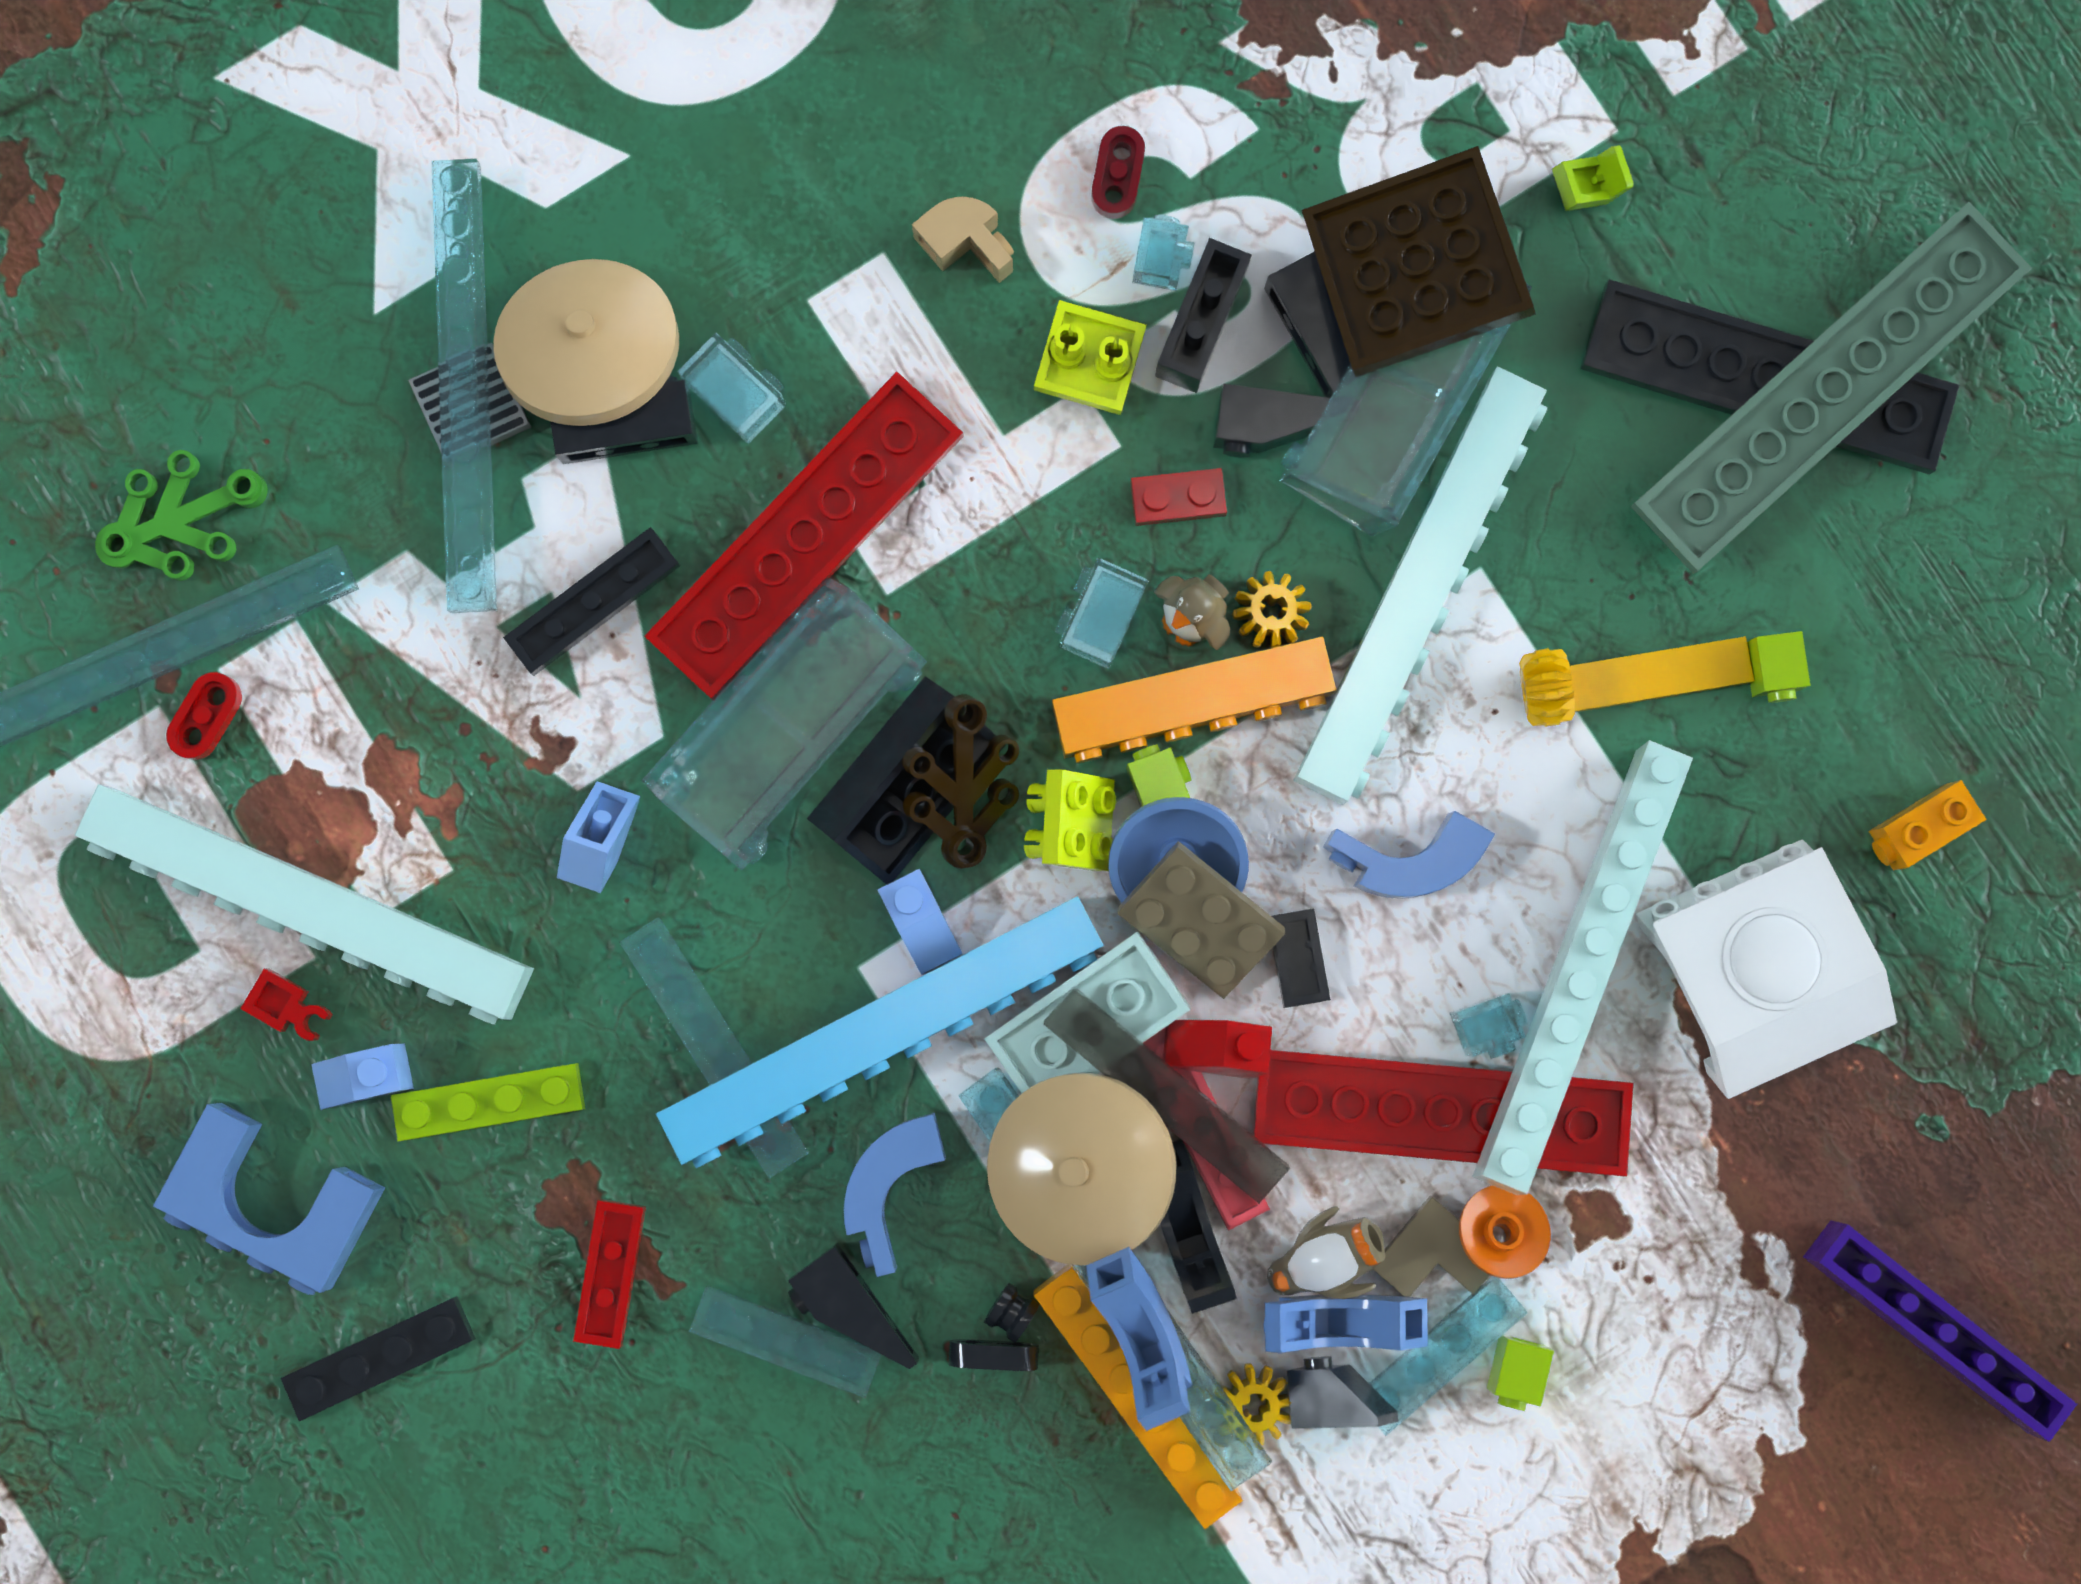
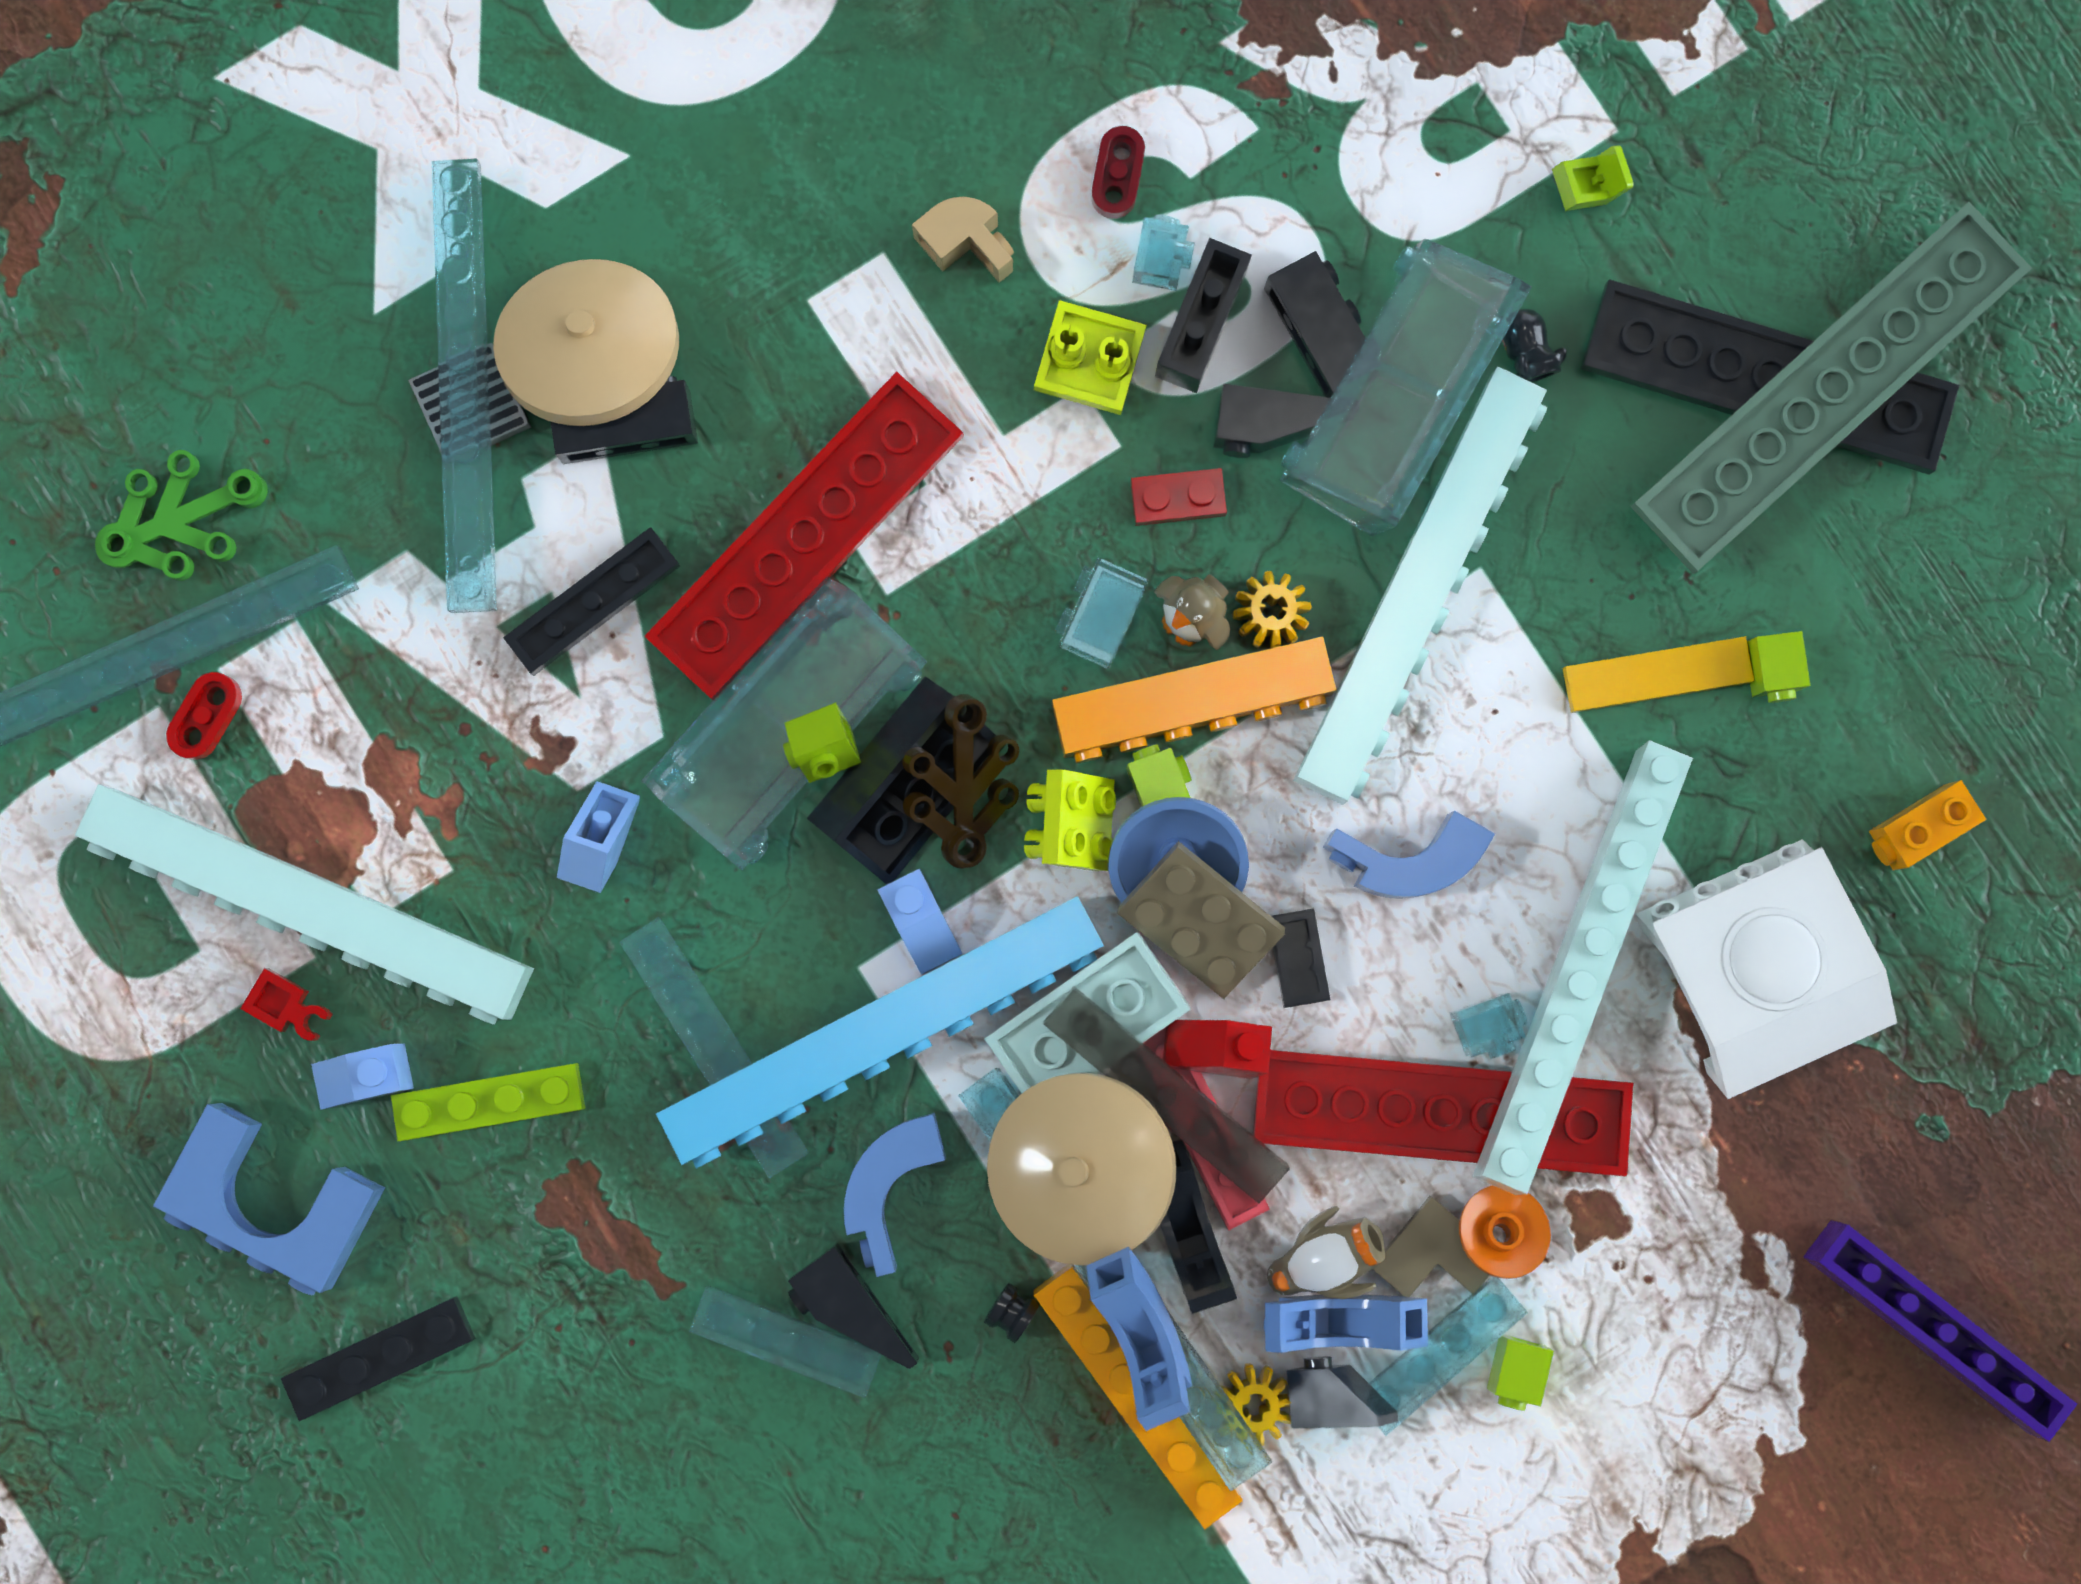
red plate [573,1199,646,1349] -> none
clear light blue brick [677,333,786,444] -> none
black beam [948,1339,1039,1371] -> none
dark brown plate [1302,146,1536,378] -> none
yellow gear [1519,648,1575,727] -> none
none -> lime brick [783,702,861,783]
none -> black animal [1499,309,1567,383]

